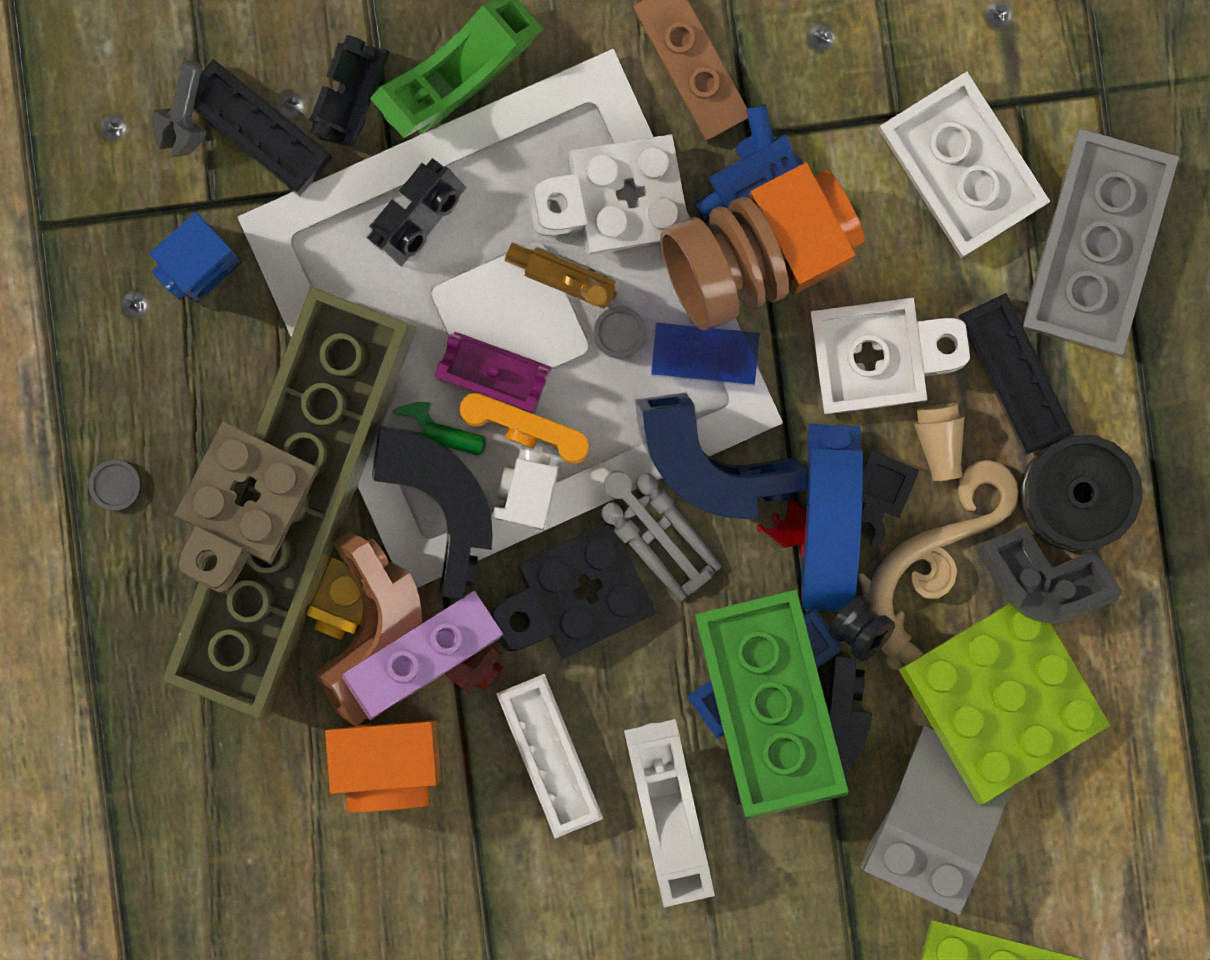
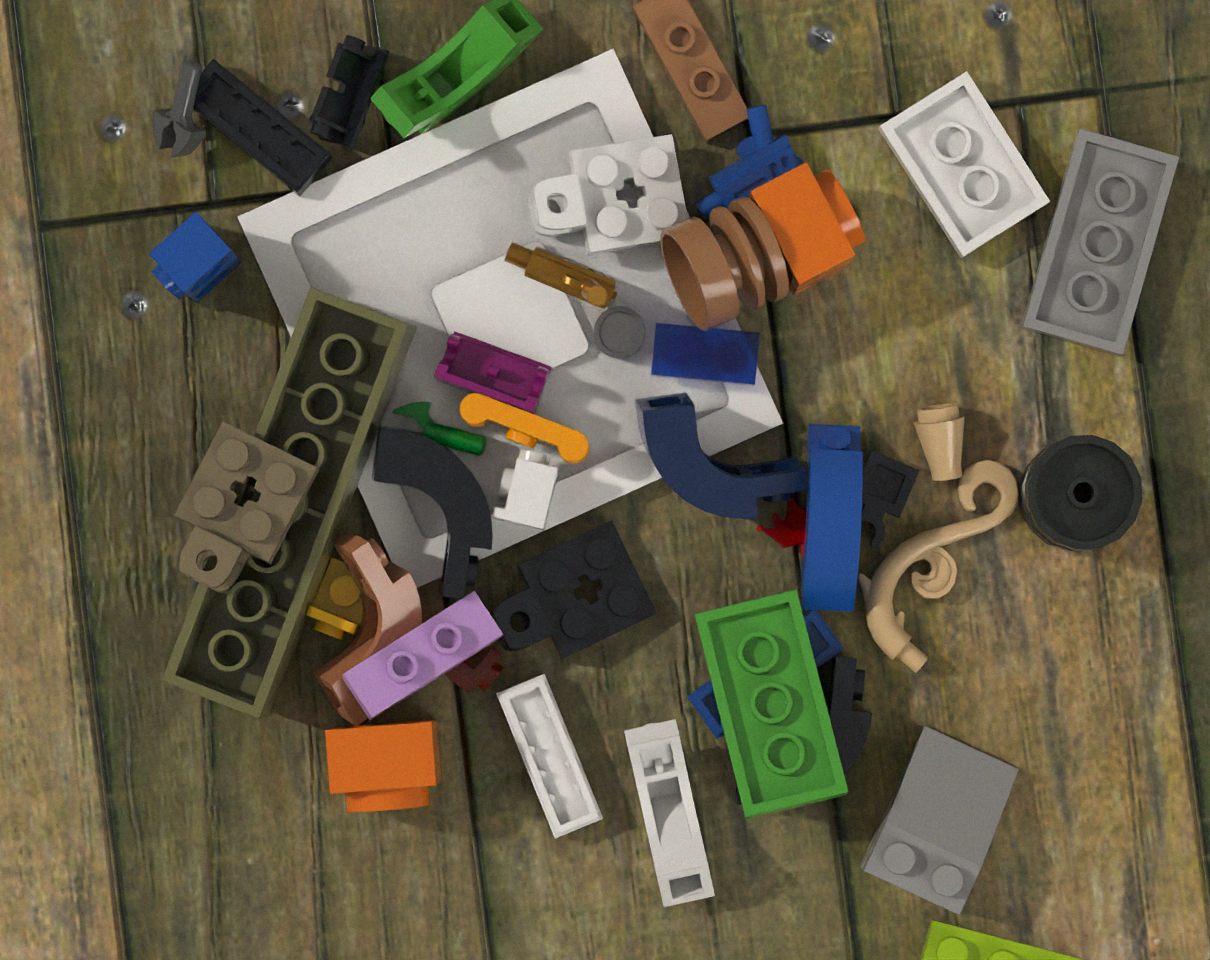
flat silver piece [89,459,142,511] -> none
black hinge [366,158,467,267] -> none
light grey piece [601,470,722,601] -> none
white plate [811,297,970,415] -> none
black wheel [829,595,895,662] -> none
lime plate [898,603,1111,805] -> none
black plate [958,293,1074,456] -> none
dark grey plate [978,526,1122,624] -> none

